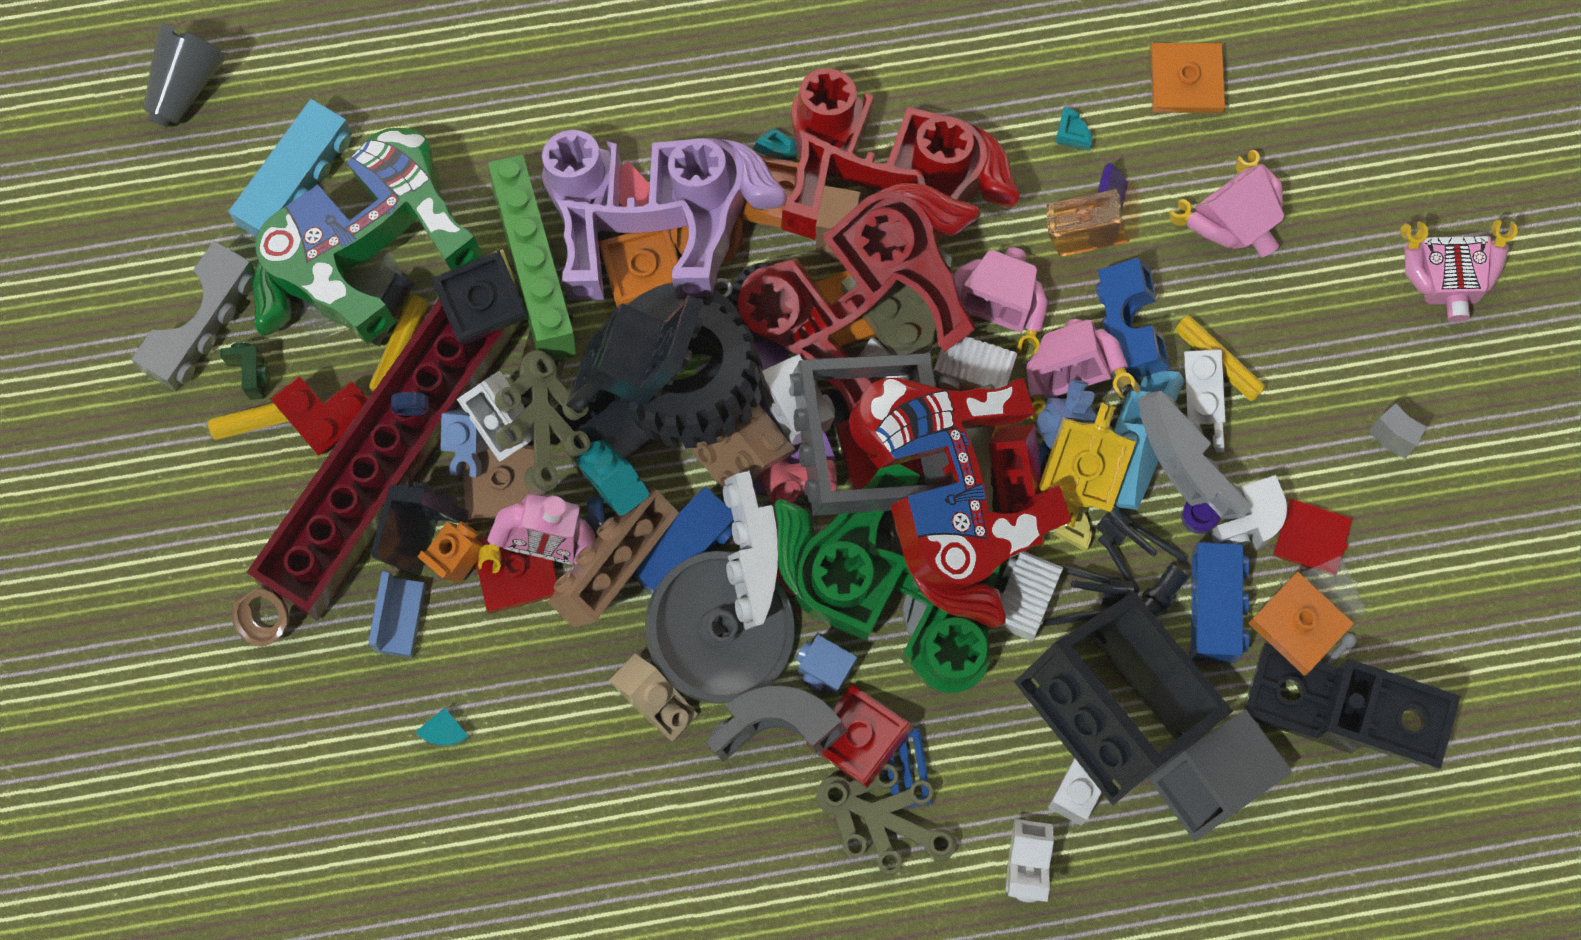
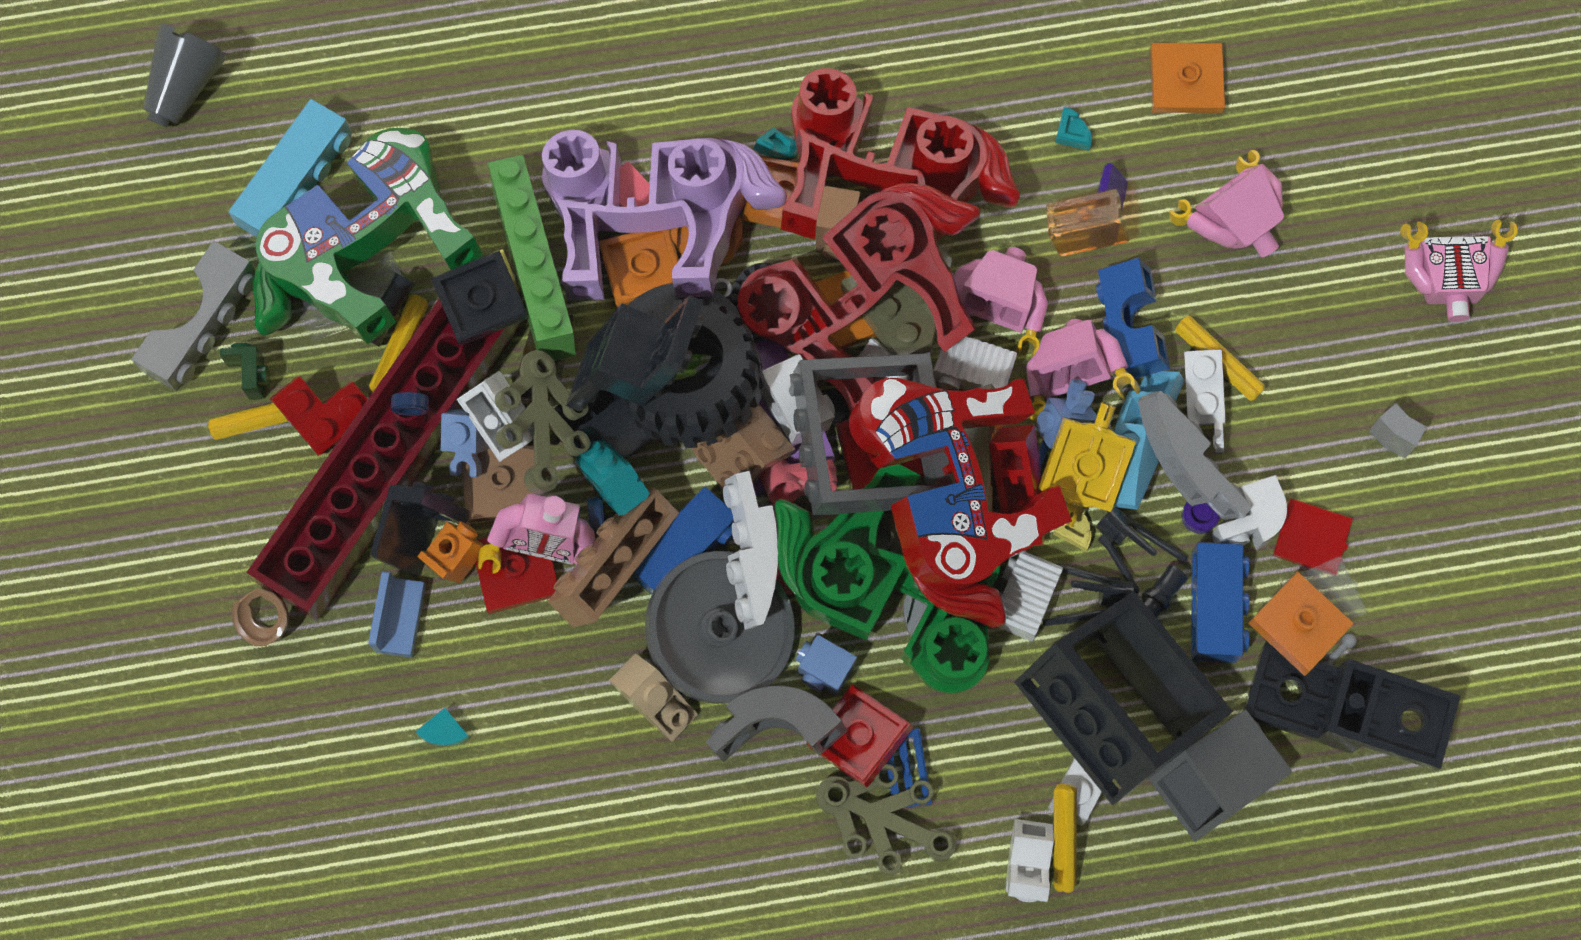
none -> yellow axle [1054,783,1077,893]

